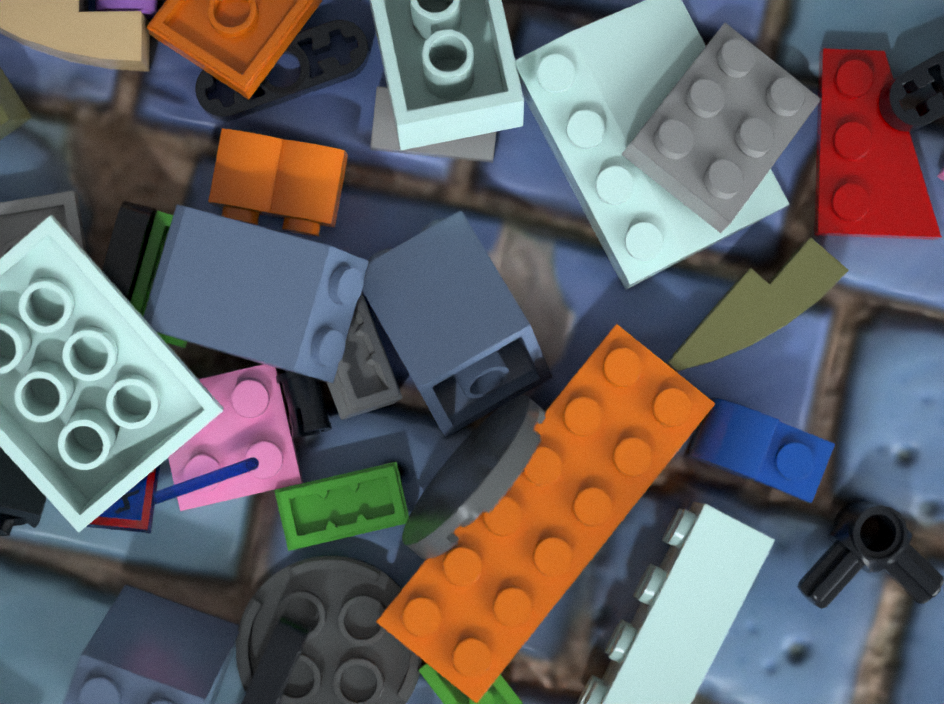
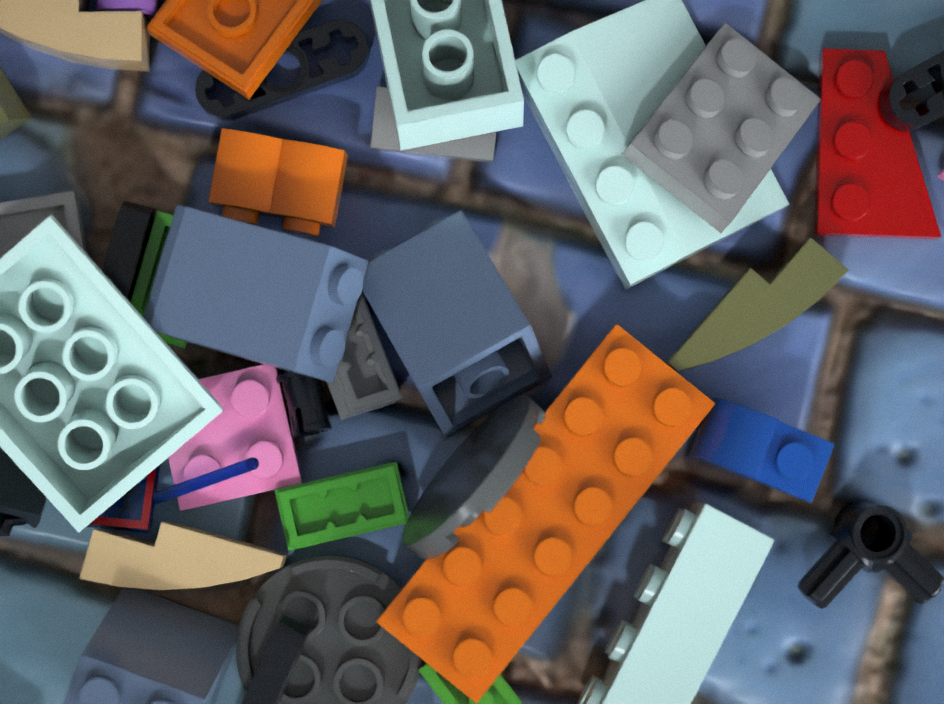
none -> tan slope [79,521,288,590]

